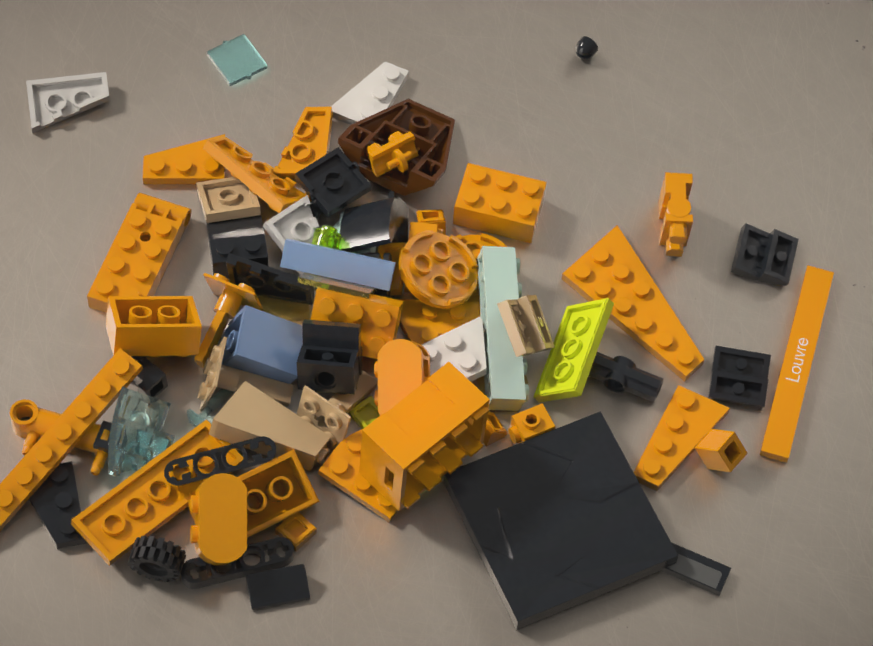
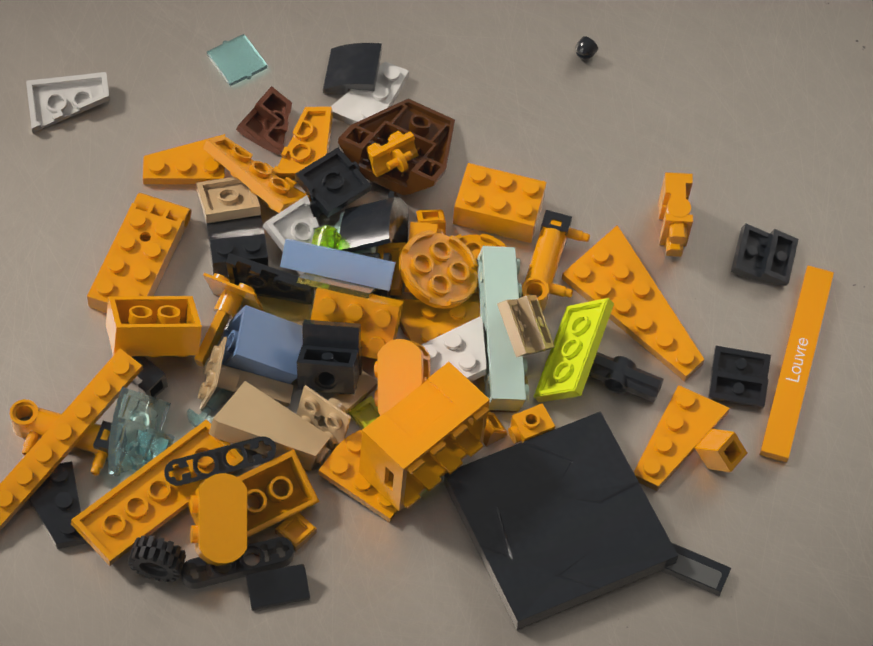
none -> copper slope [236,86,292,155]
none -> black slope [323,43,382,95]
none -> light orange piece [521,210,590,312]

